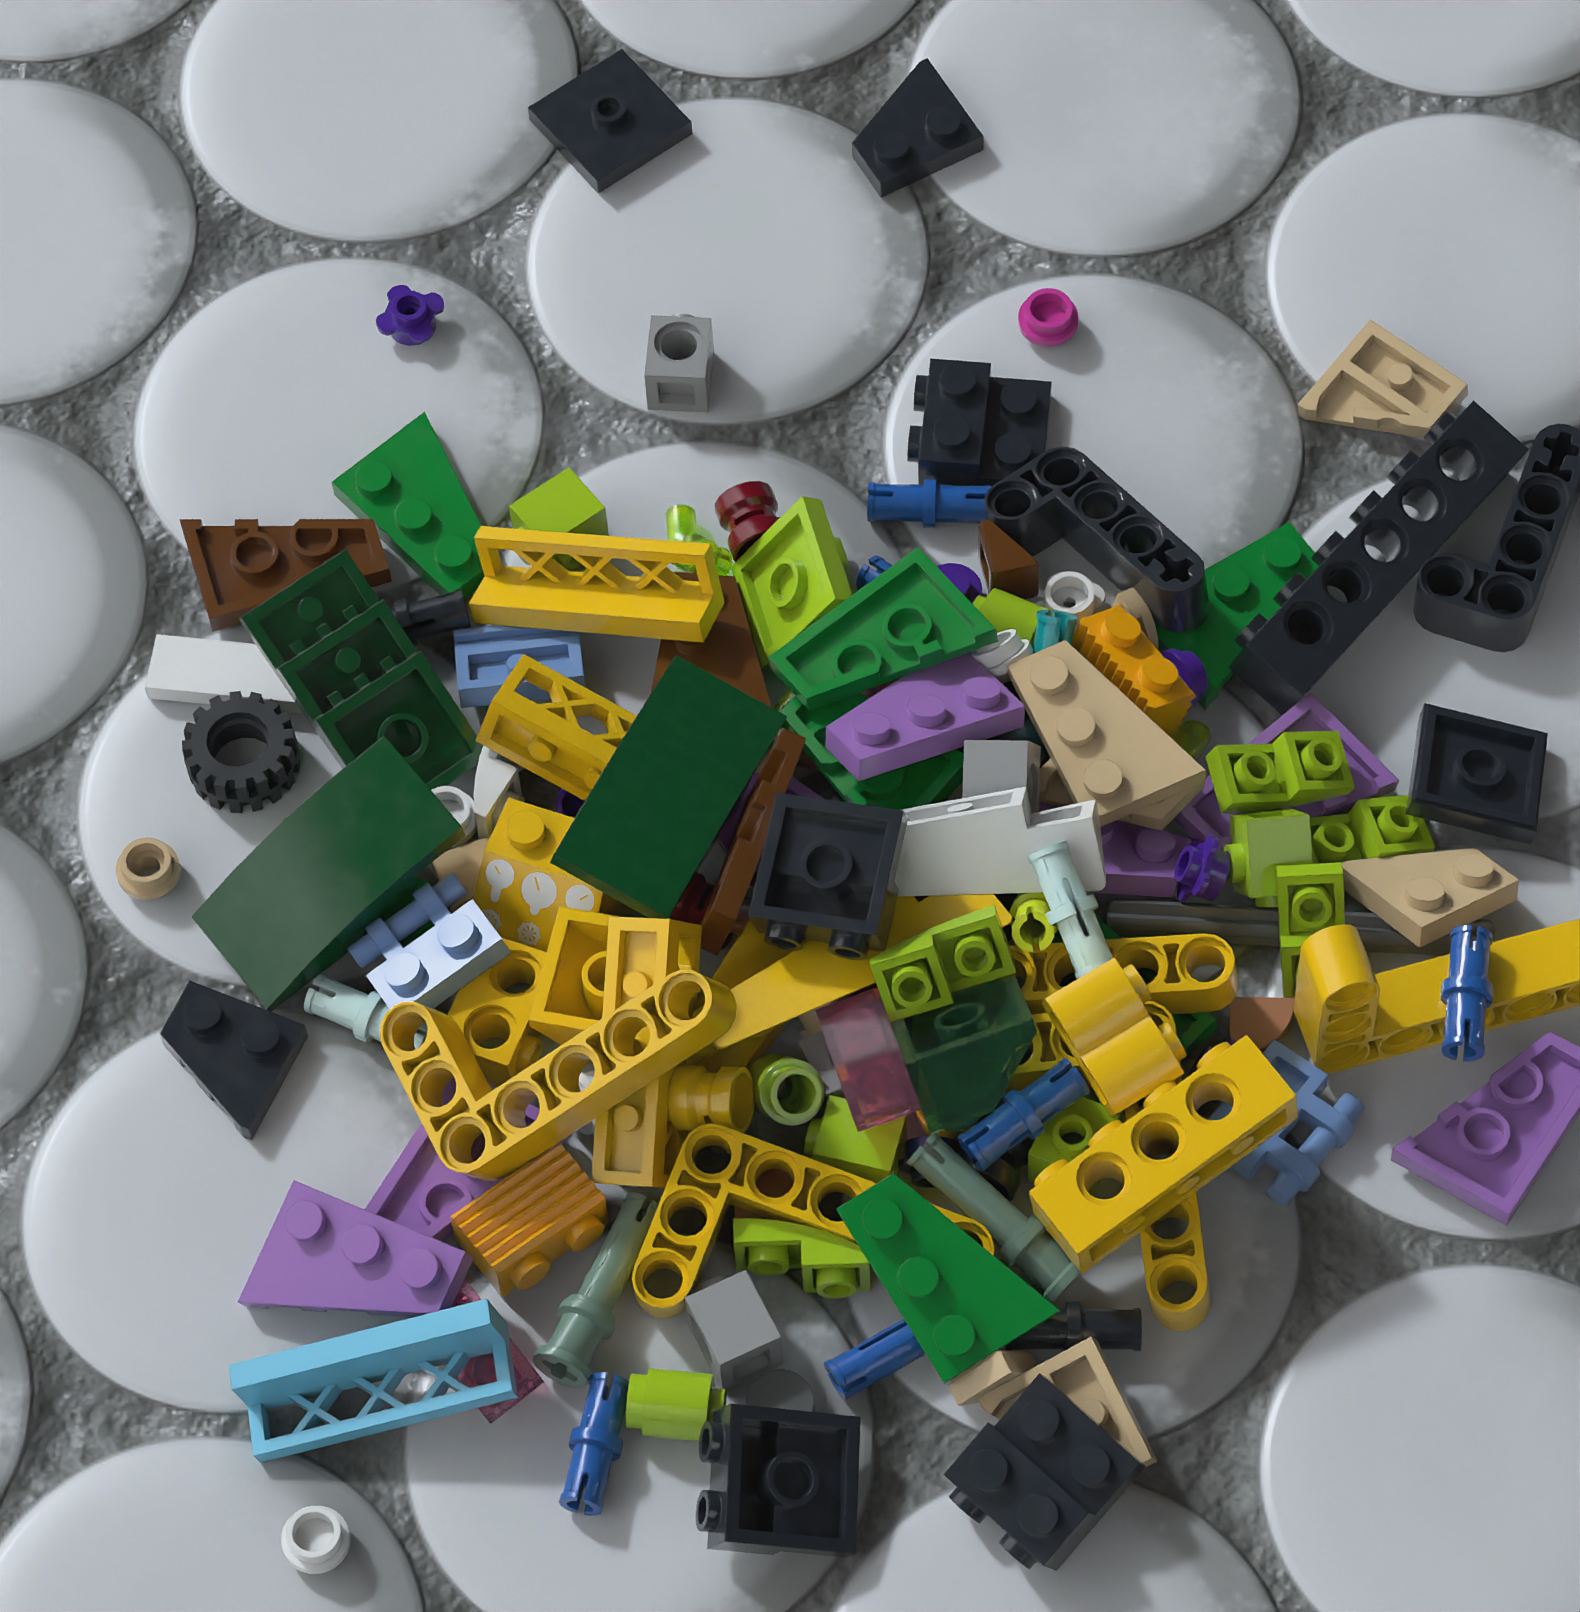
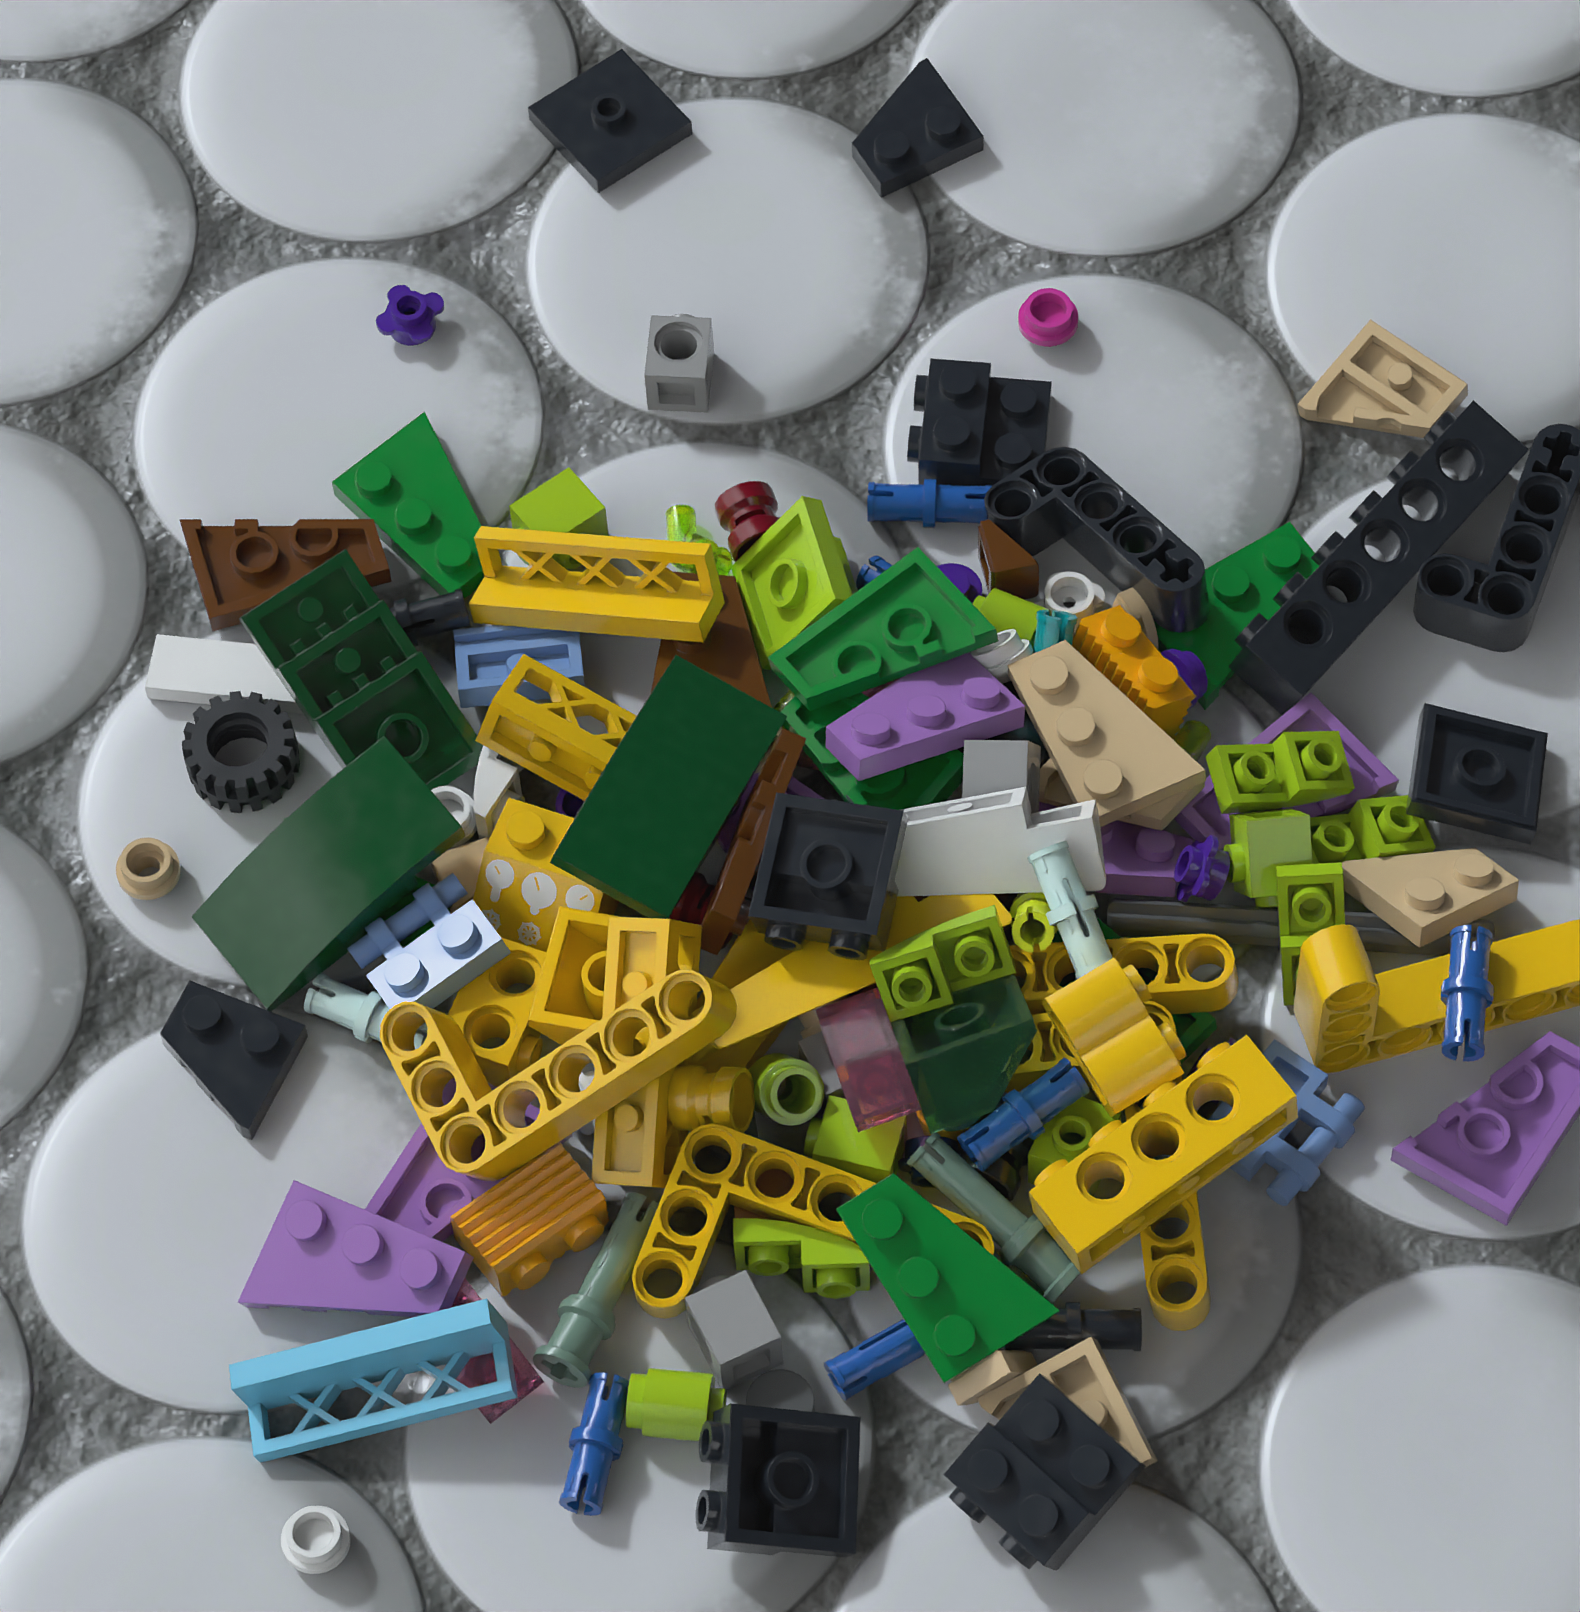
nougat tile [1228,997,1295,1053] -> none

